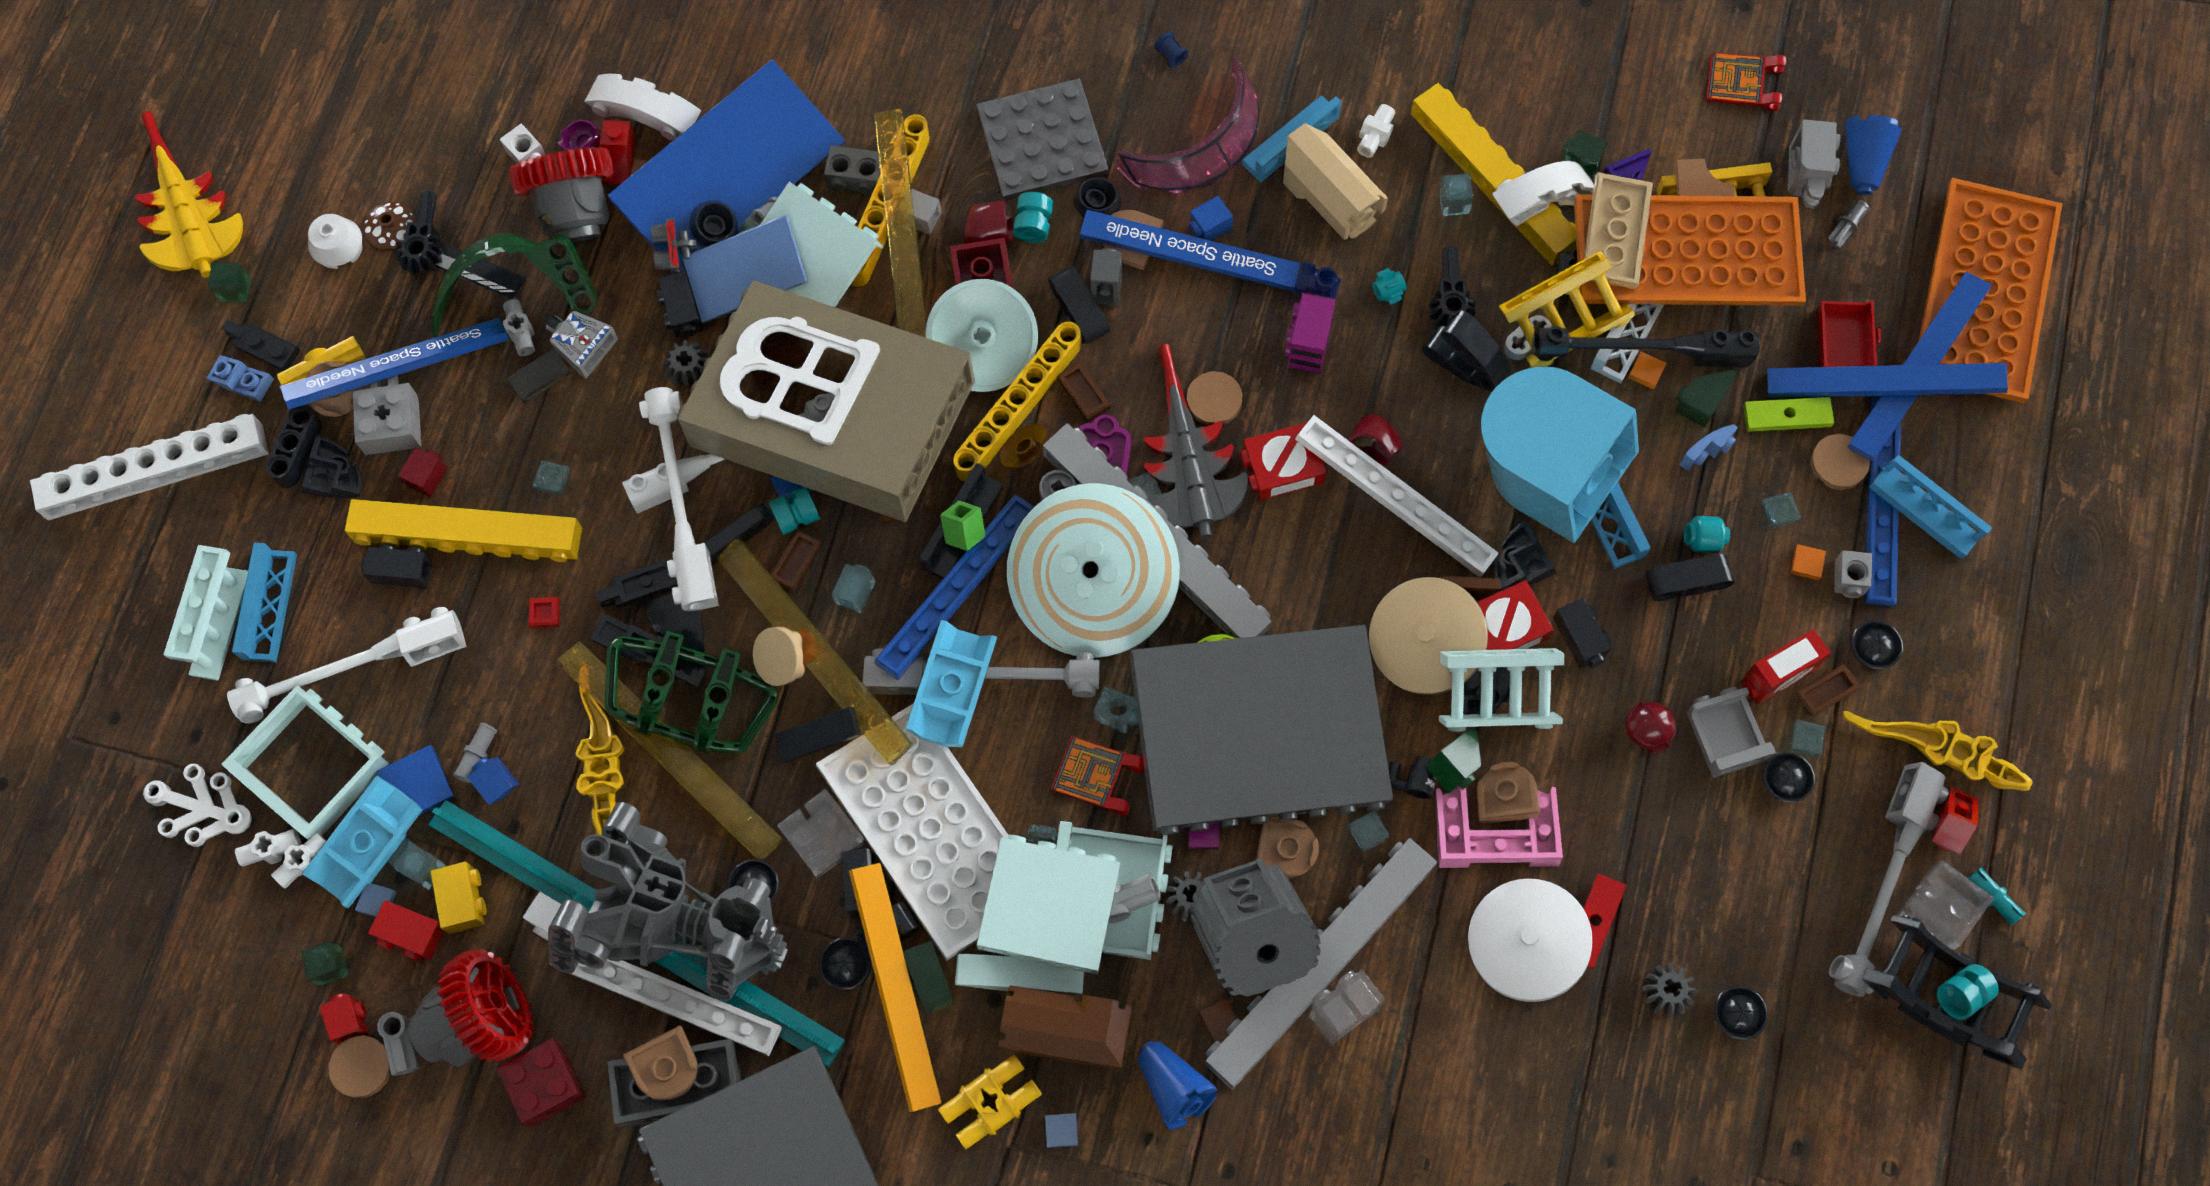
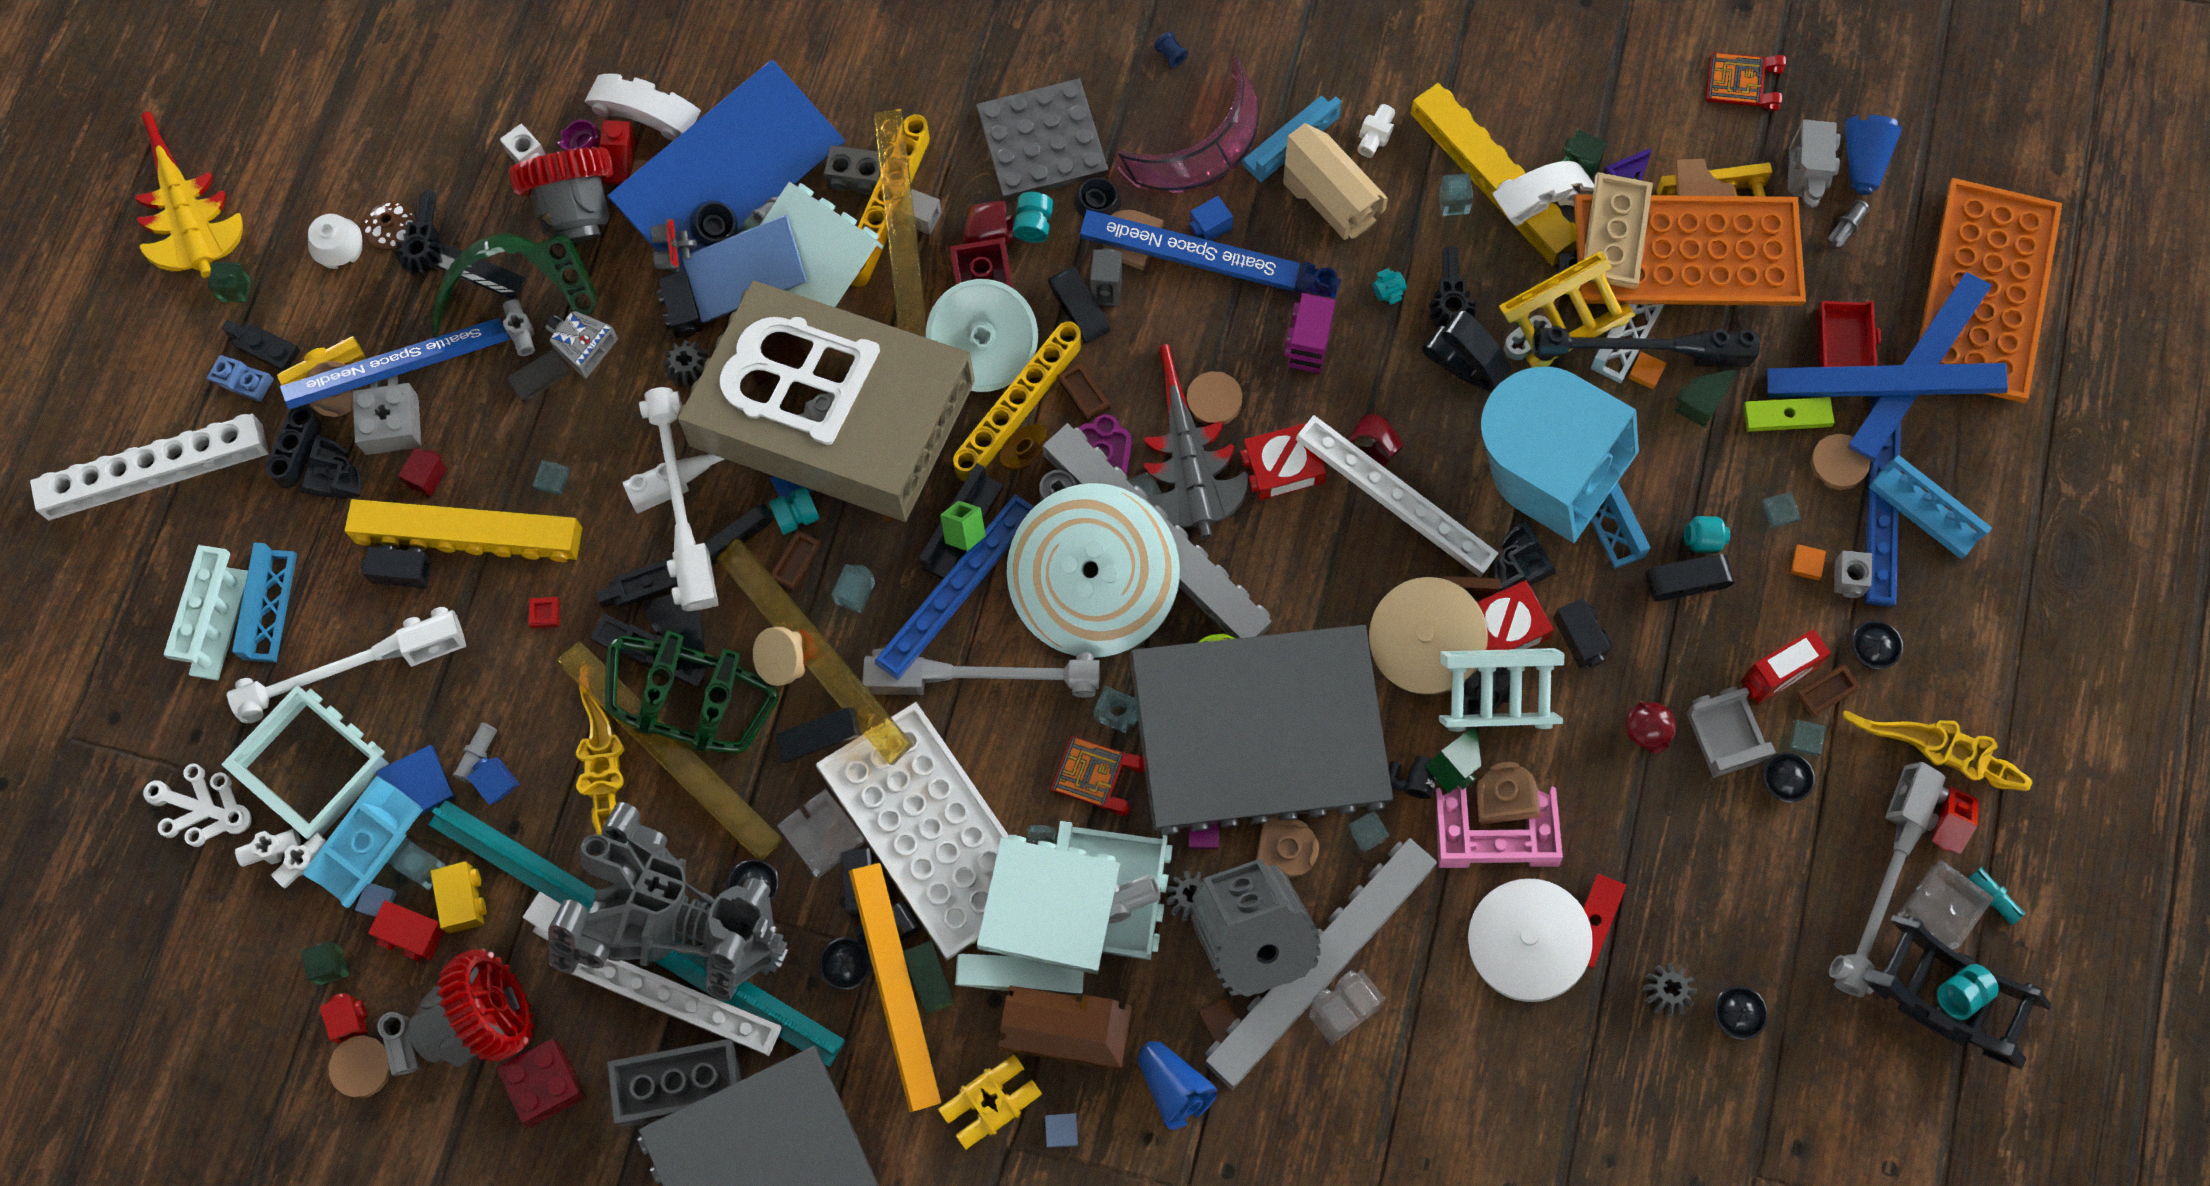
medium nougat tile [623,1026,698,1101] -> none
medium azure piece [906,620,997,747] -> none
medium blue slope [1679,424,1738,471] -> none

